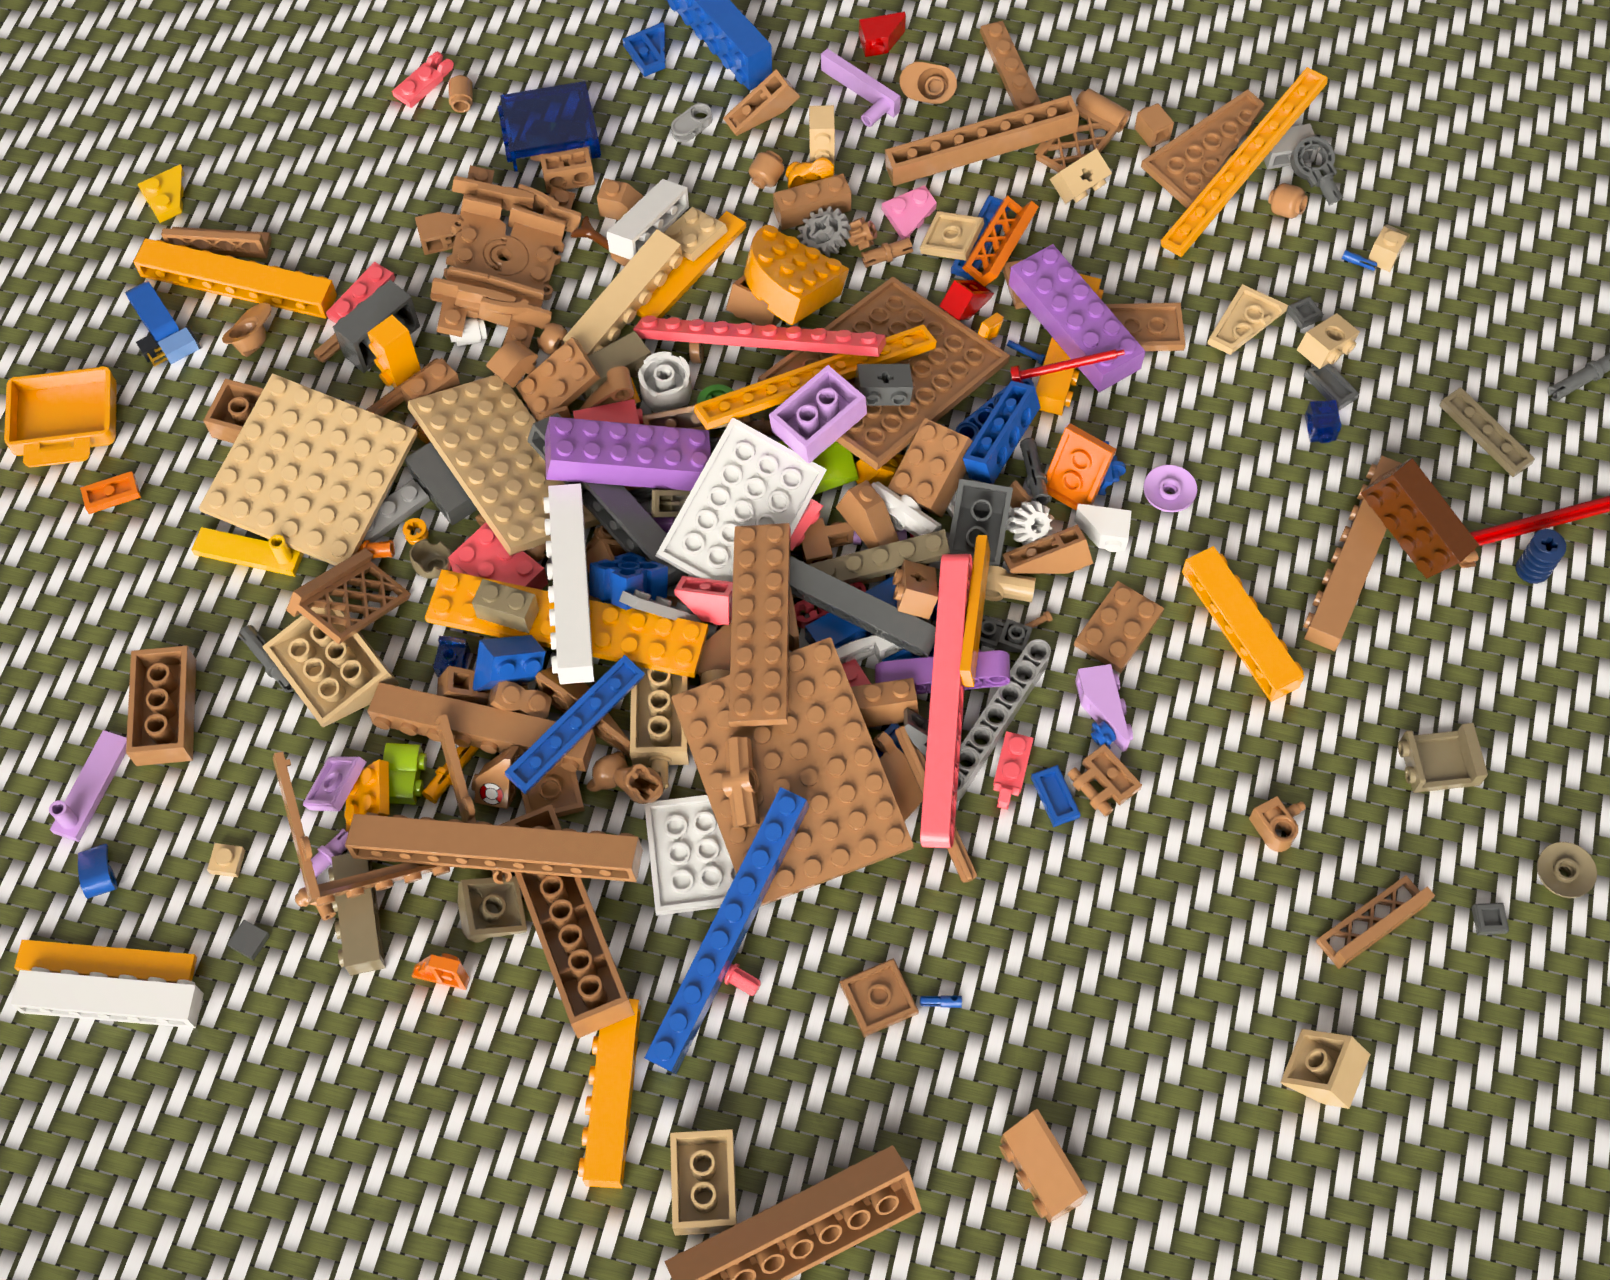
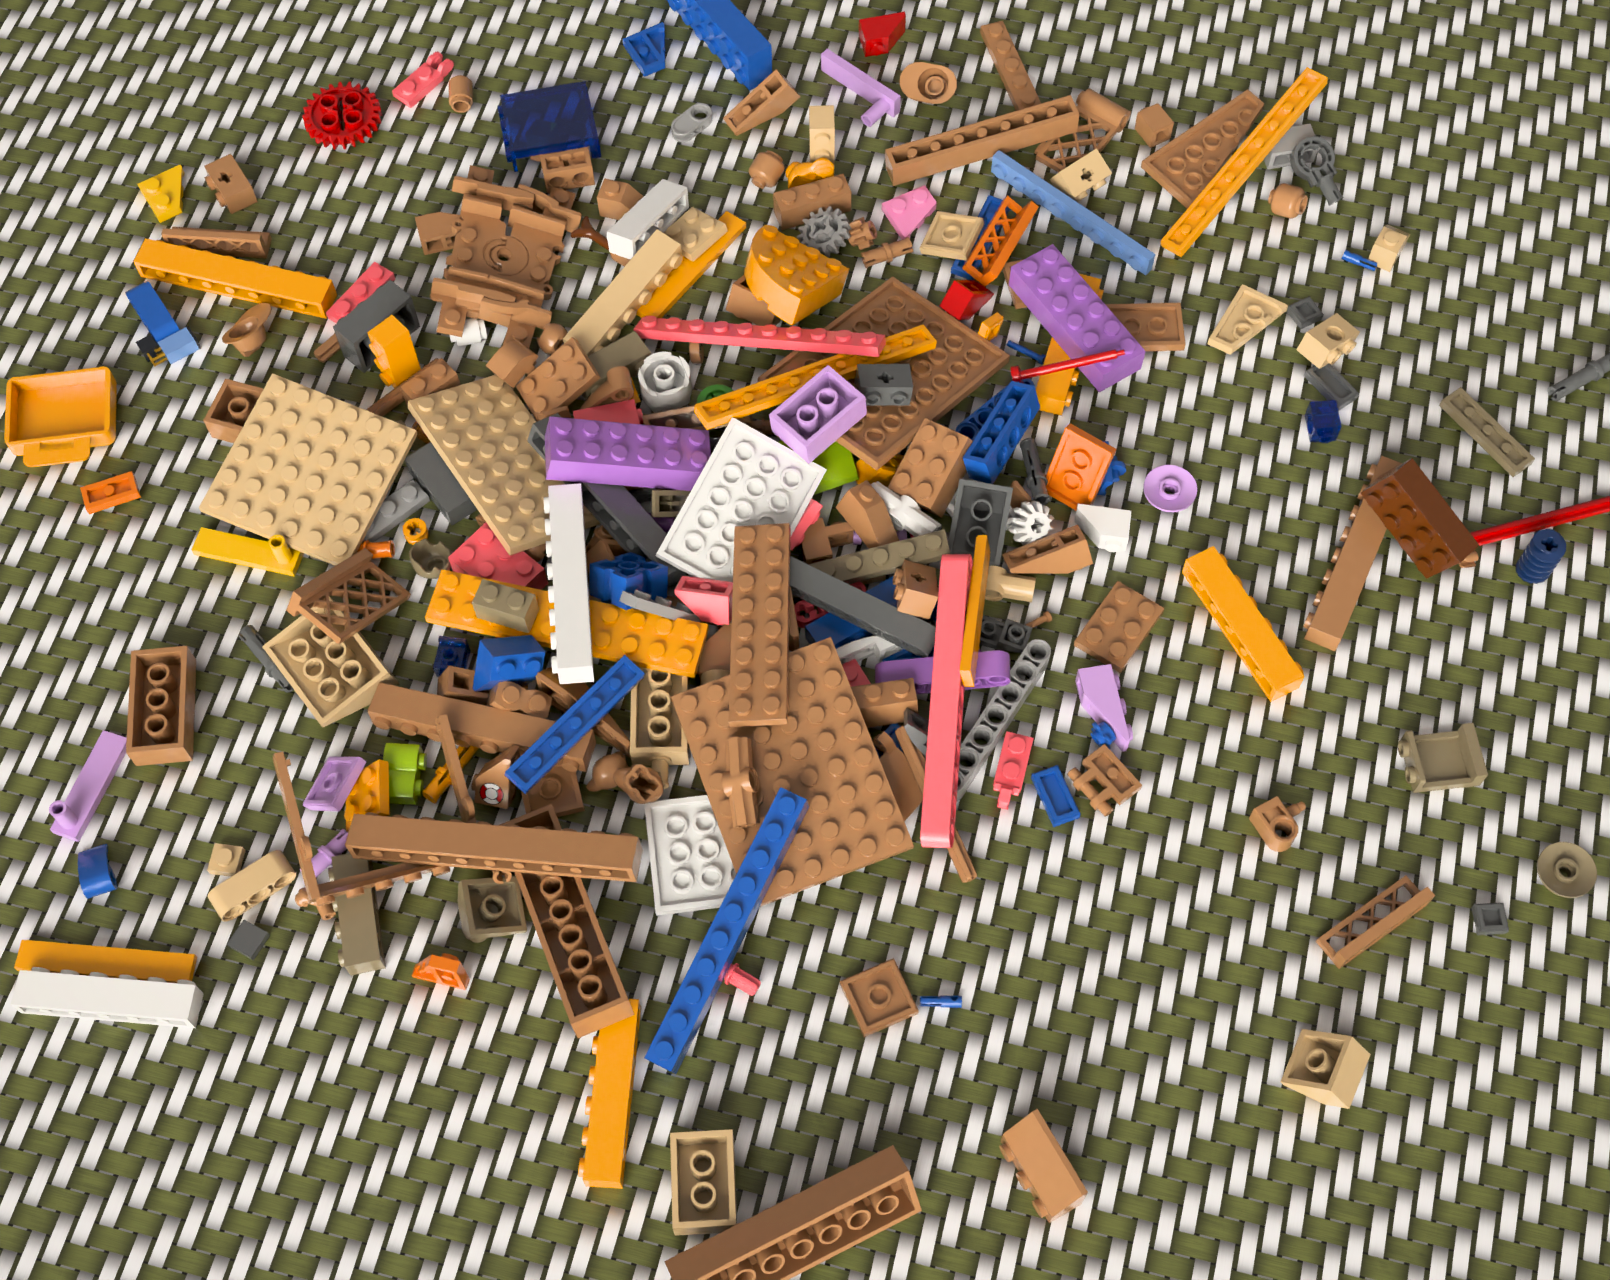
none -> medium nougat brick [204,154,258,214]
none -> tan beam [208,850,296,922]
none -> red gear [302,82,382,150]
none -> medium blue plate [991,150,1155,275]

